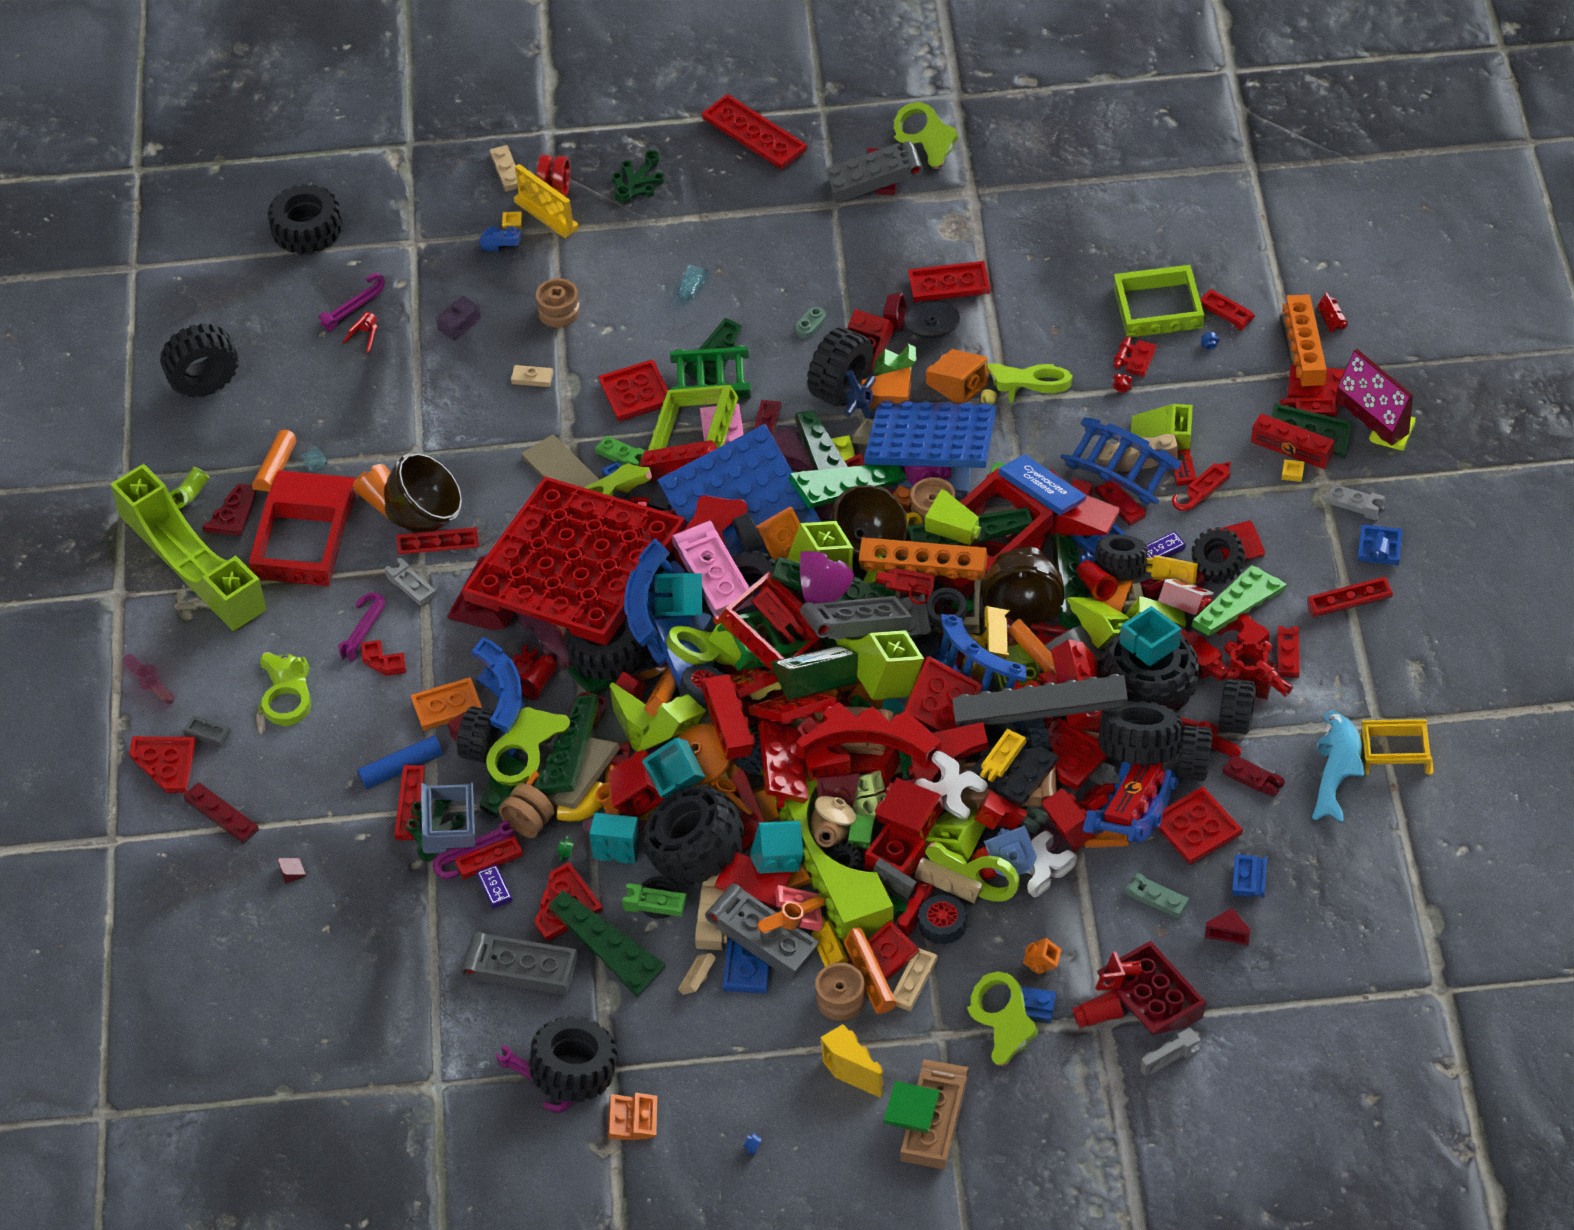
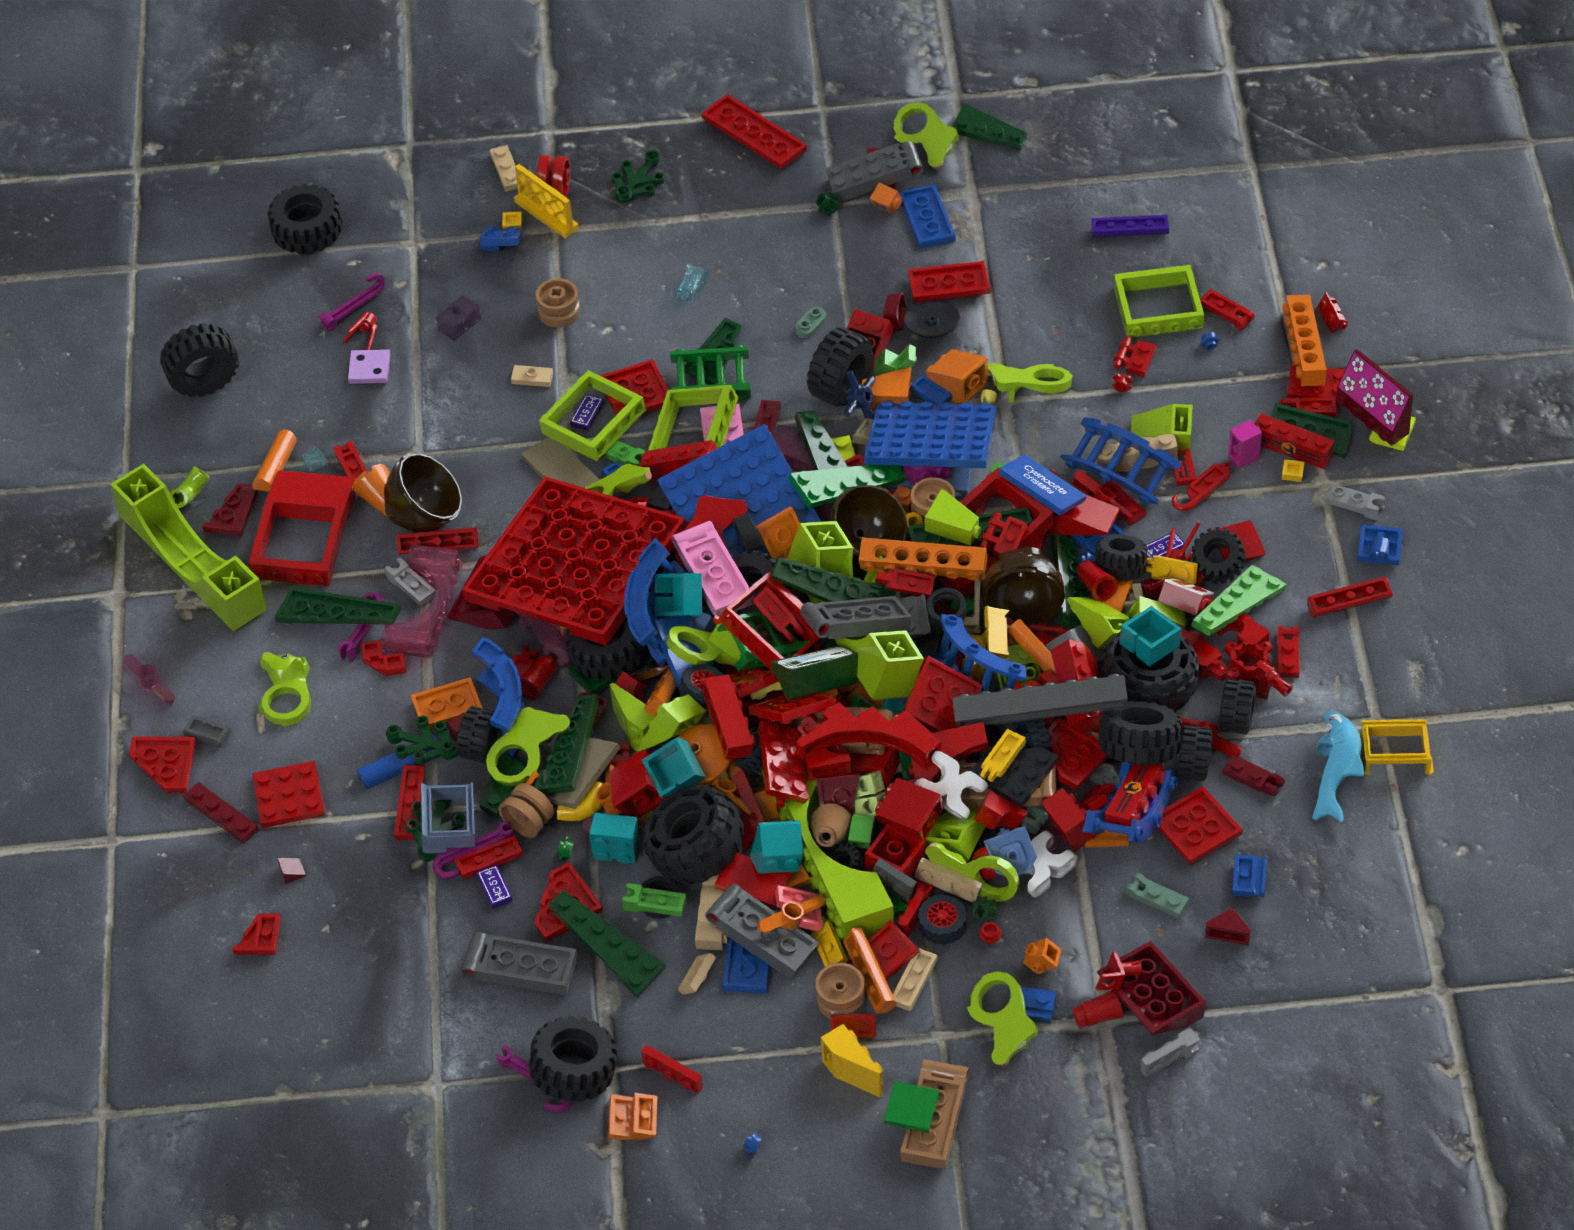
magenta brick [800,551,854,604] -> none
tan dish [815,796,856,826] -> none
red axle [909,583,930,605] -> none
none -> red wing [233,914,281,955]
none -> red plate [252,760,325,828]
none -> dark green wing [275,587,402,625]
none -> red plate [333,441,368,479]
none -> lavender tile [348,350,391,384]
none -> clear pink arch [380,545,463,658]
none -> dark green plant [386,715,458,764]
none -> lime window [539,370,646,461]
none -> dark purple tile [570,394,604,431]
none -> red plate [641,1044,703,1094]
none -> dark green gear [816,190,840,216]
none -> red plate [830,1013,876,1038]
none -> orange brick [870,183,902,214]
none -> blue tile [899,184,956,249]
none -> blue plate [910,374,952,404]
none -> dark green wing [952,103,1027,151]
none -> dark green gear [970,896,1000,924]
none -> red plate [979,512,1028,556]
none -> red plate [979,922,1001,944]
none -> red piece [1074,471,1136,520]
none -> dark purple plate [1091,215,1169,237]
none -> red plant [1164,522,1200,561]
none -> dark pink brick [1228,420,1262,469]

